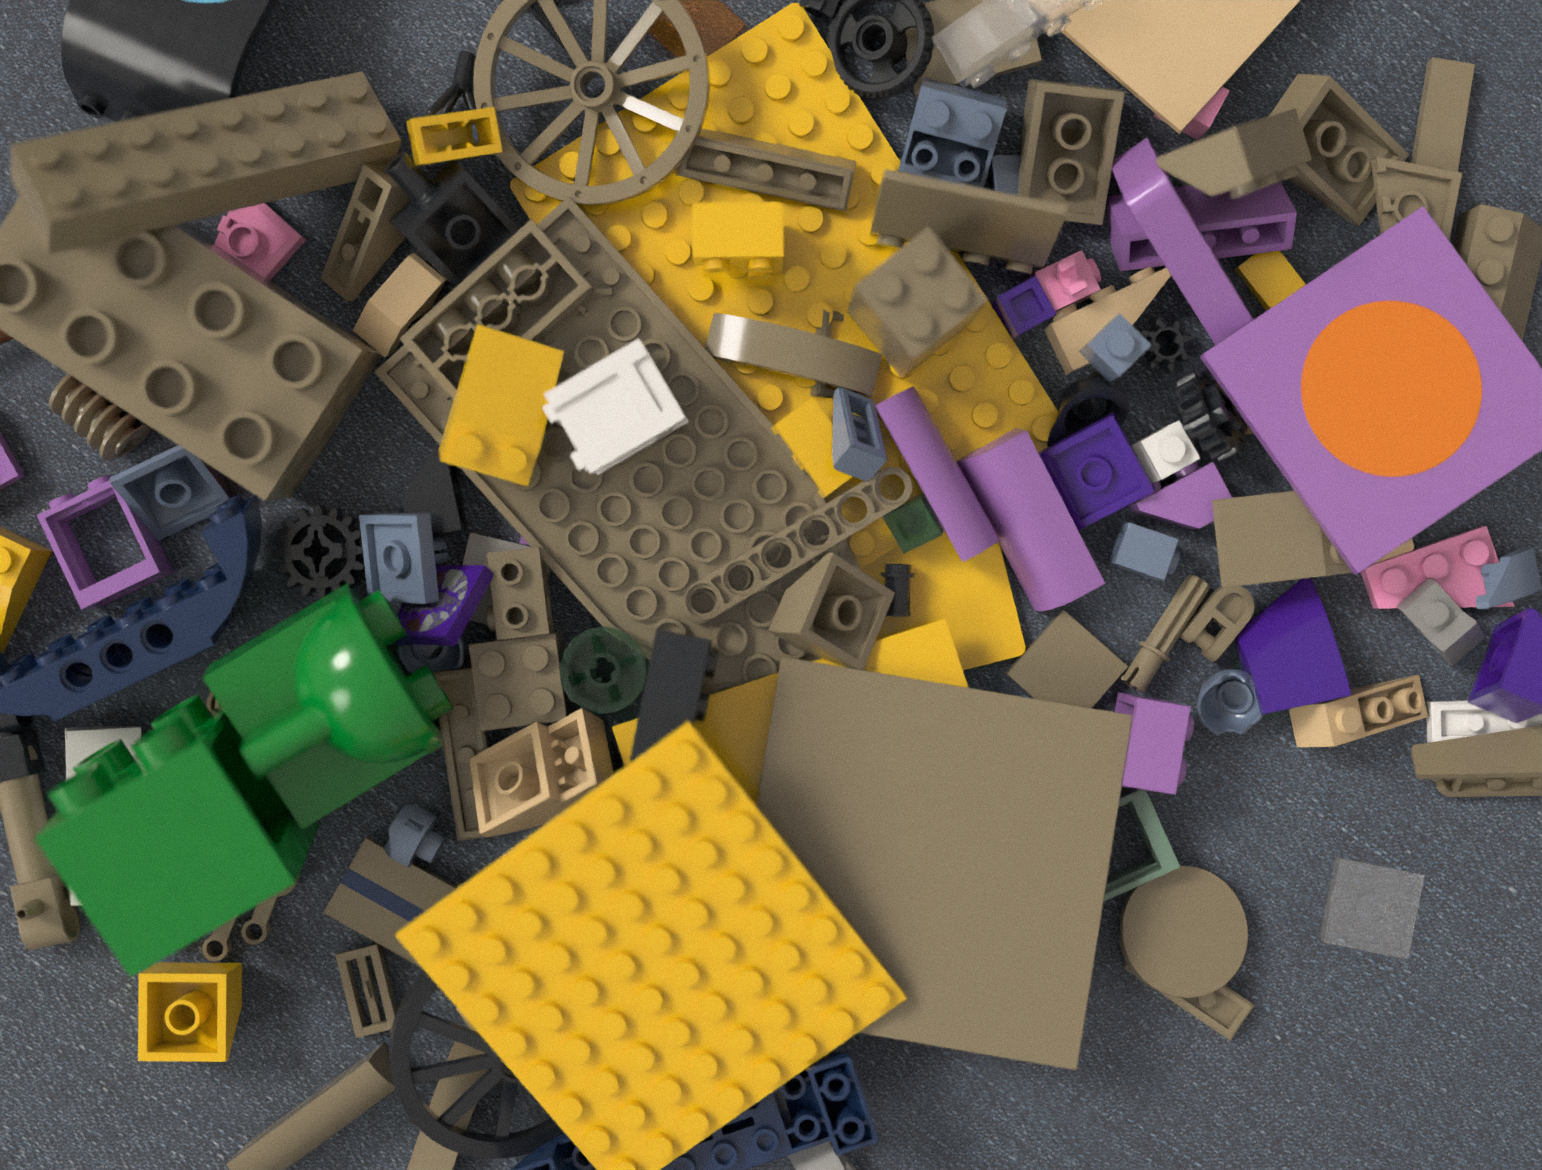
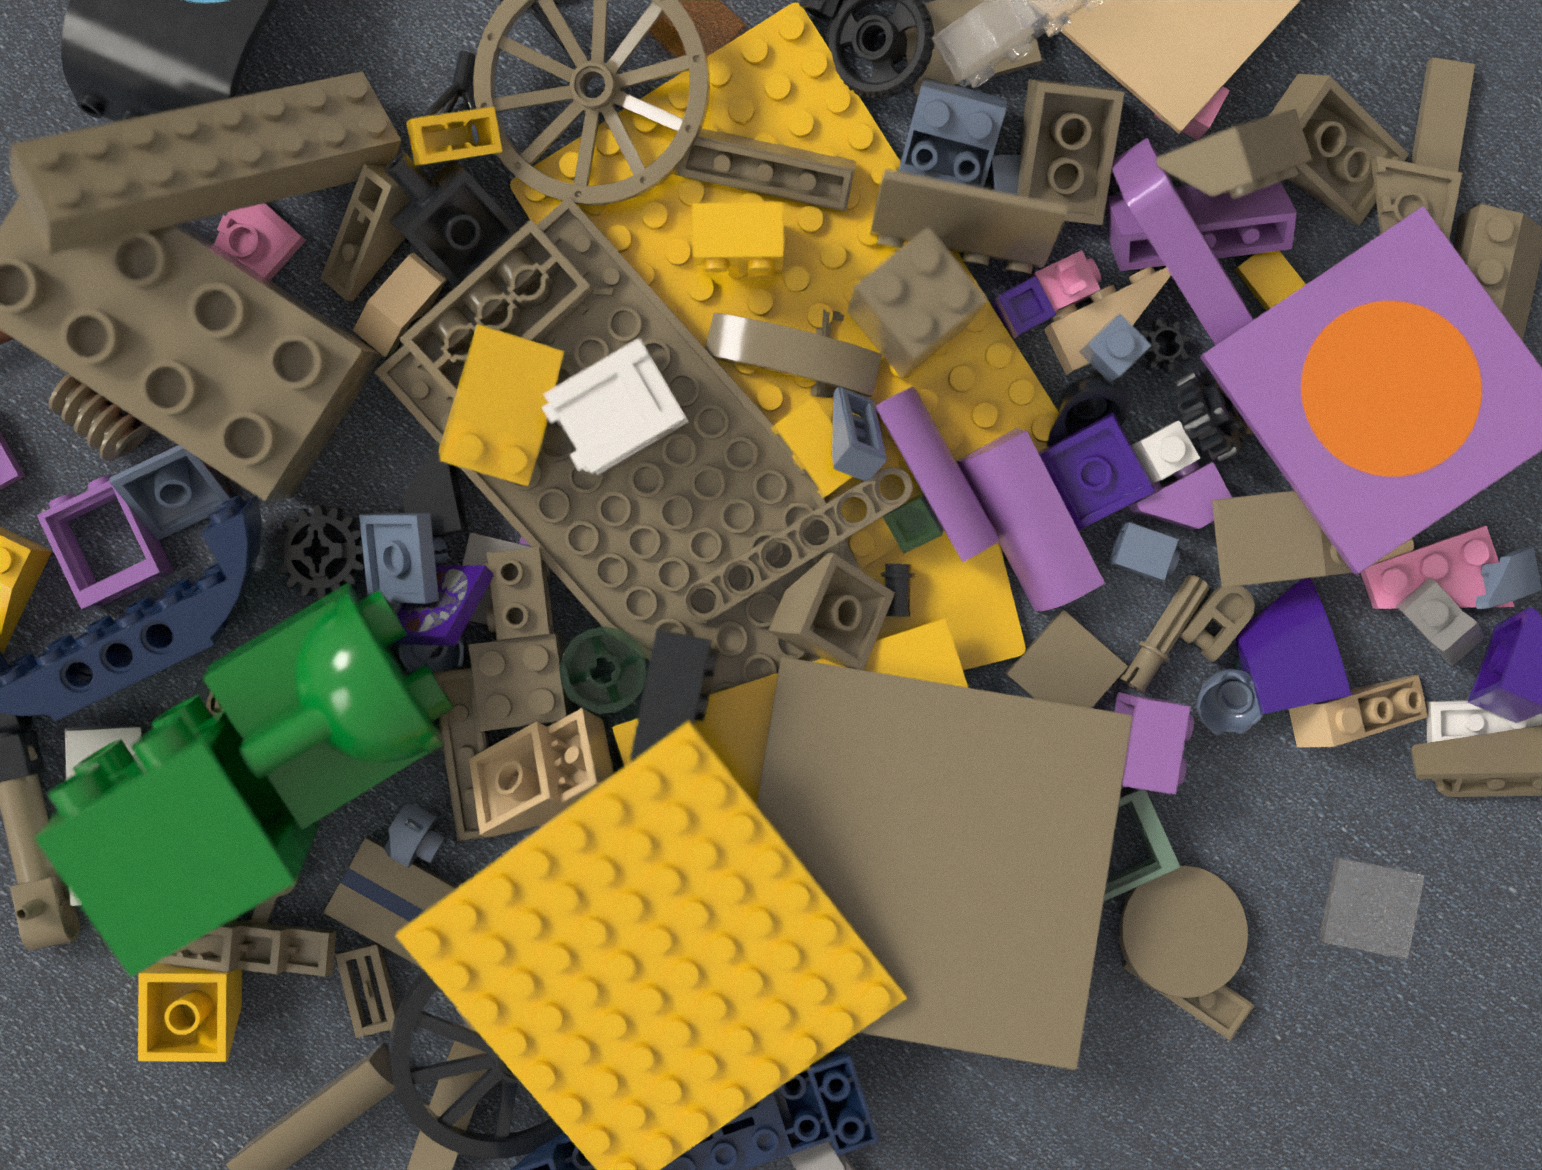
none -> dark tan slope [157,921,337,977]

